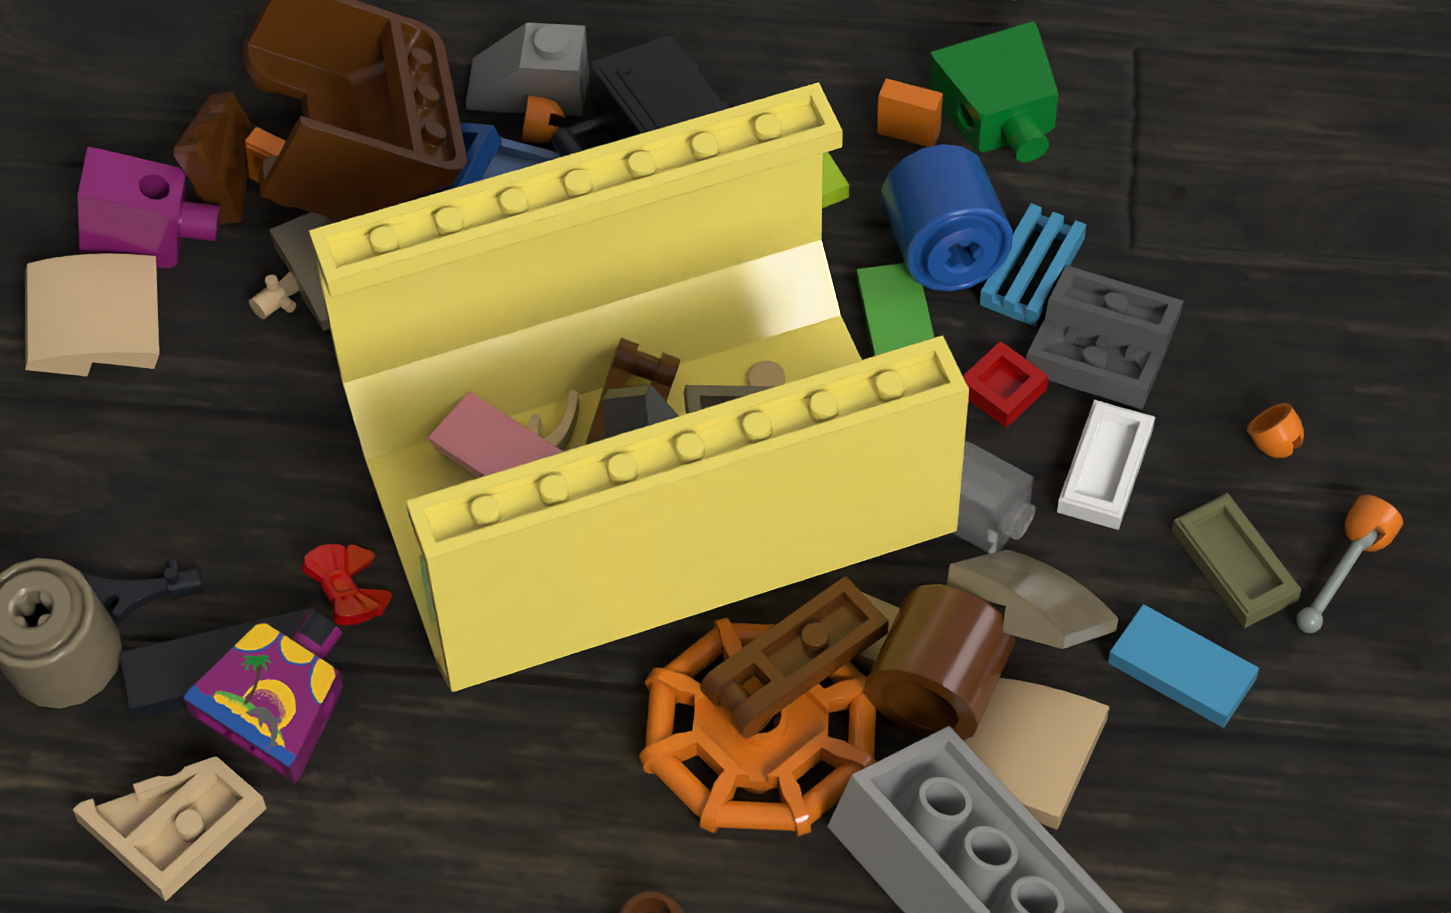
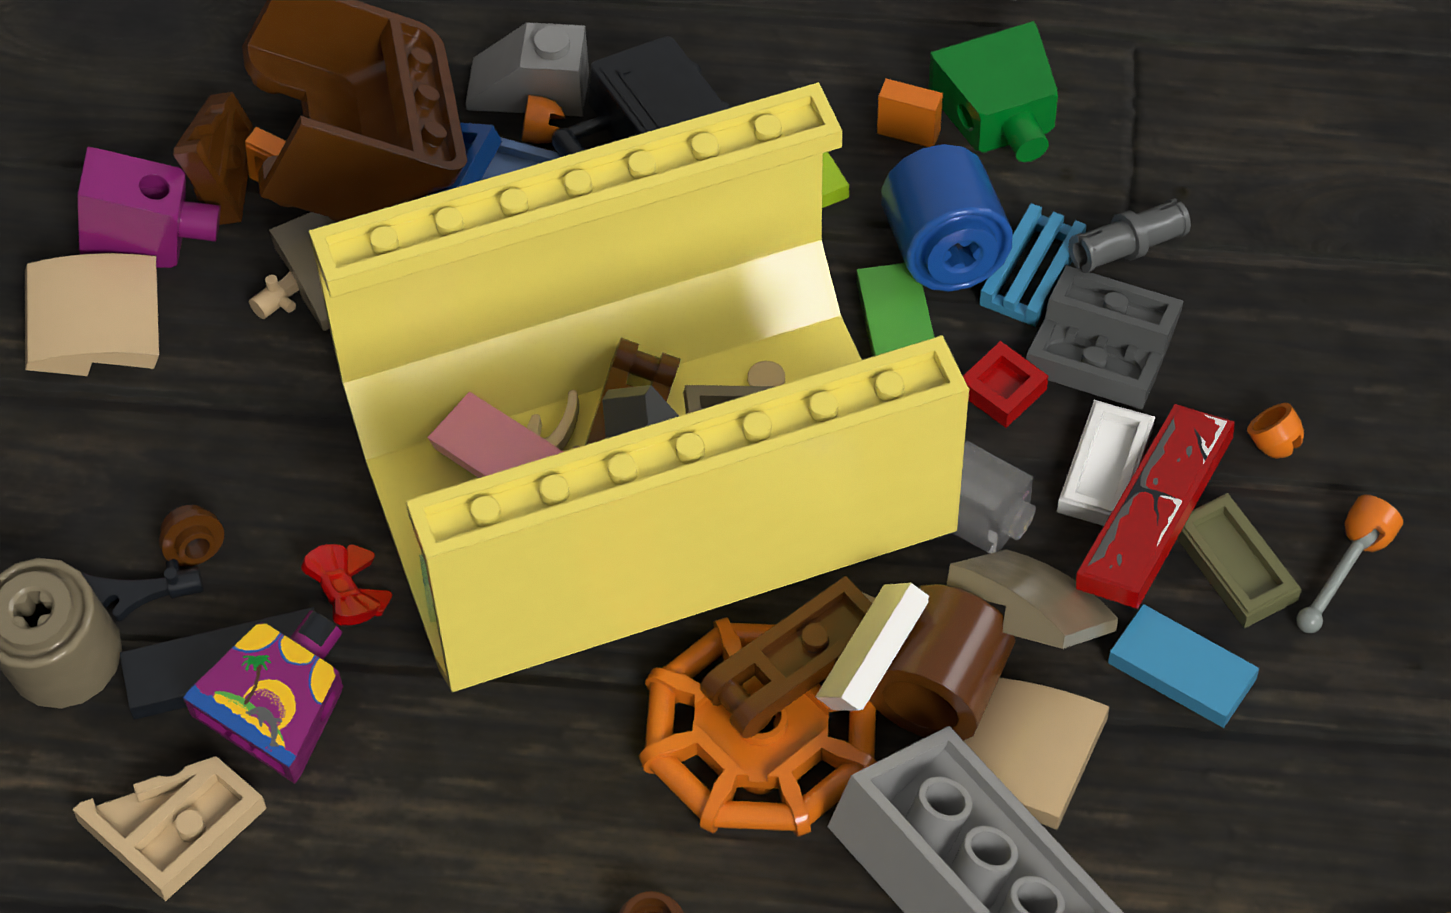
none -> reddish brown plate [159,505,224,567]
none -> white tile [815,583,929,711]
none -> dark grey pin [1068,198,1191,273]
none -> red tile [1076,404,1235,609]

